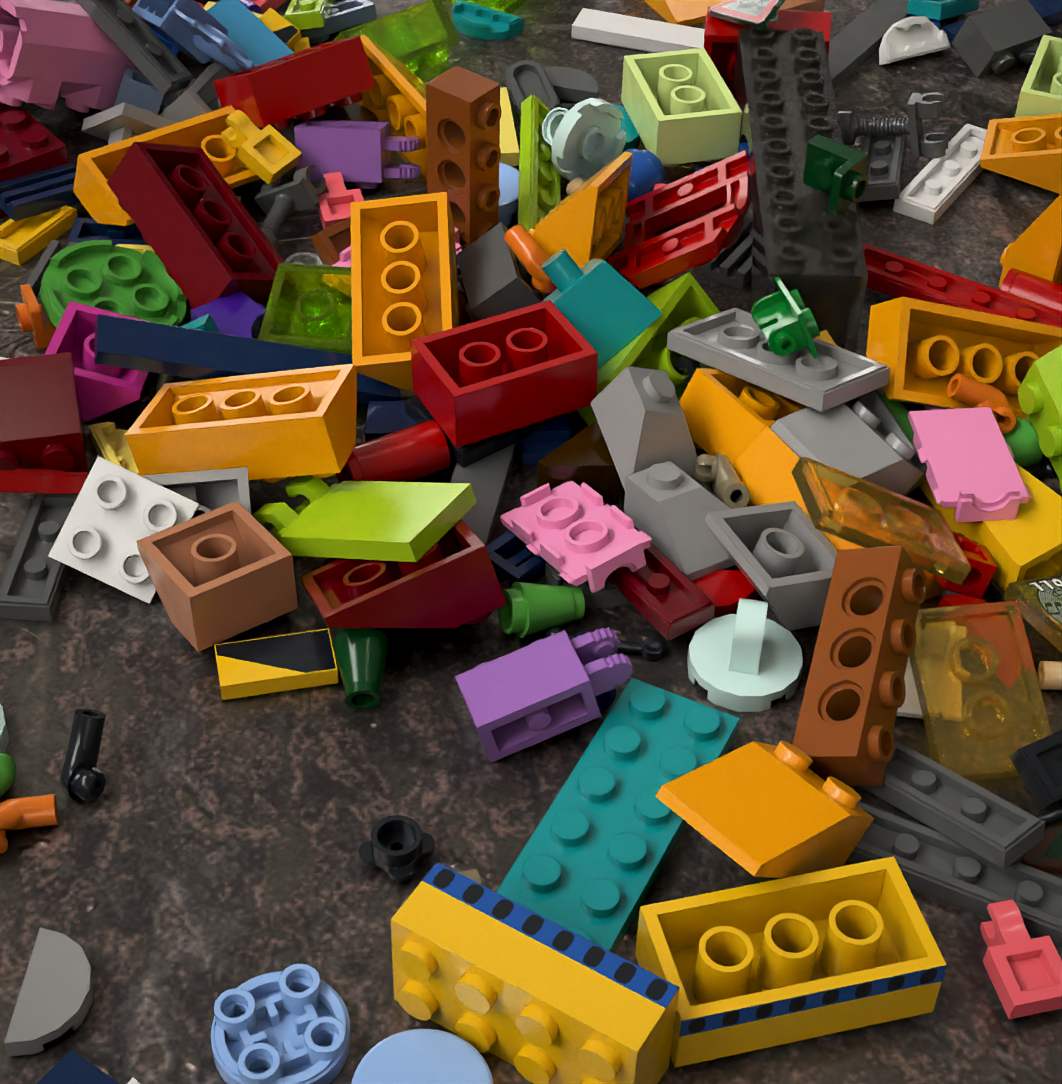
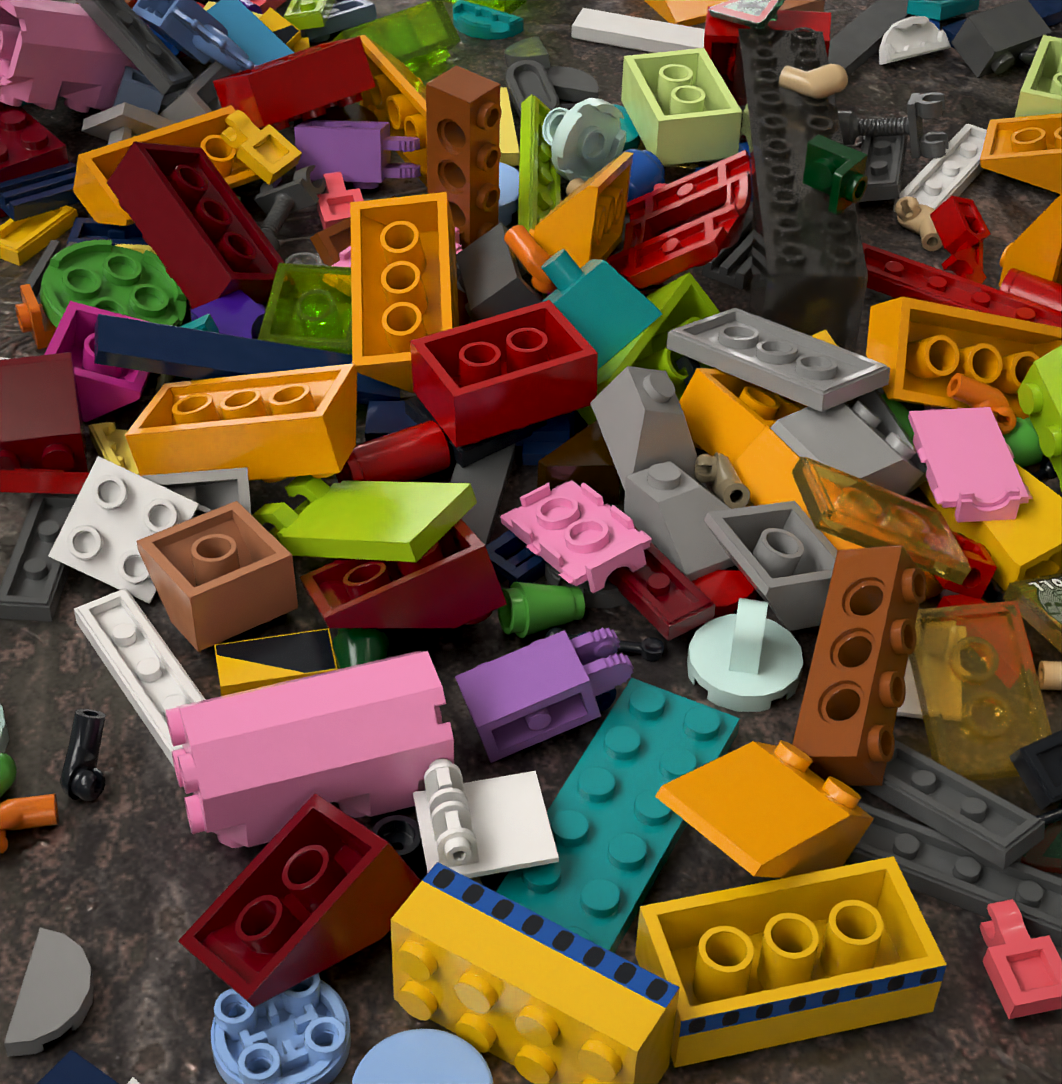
green hinge [751,276,820,359] -> none
none -> white tile [74,588,206,767]
none -> bright pink brick [165,651,454,848]
none -> dark red slope [178,793,421,1007]
none -> white hinge [413,759,559,878]
none -> dark grey tile [504,36,551,70]
none -> tan arm [779,64,848,99]
none -> tan arm [895,196,943,251]
none -> red piece [930,196,991,284]

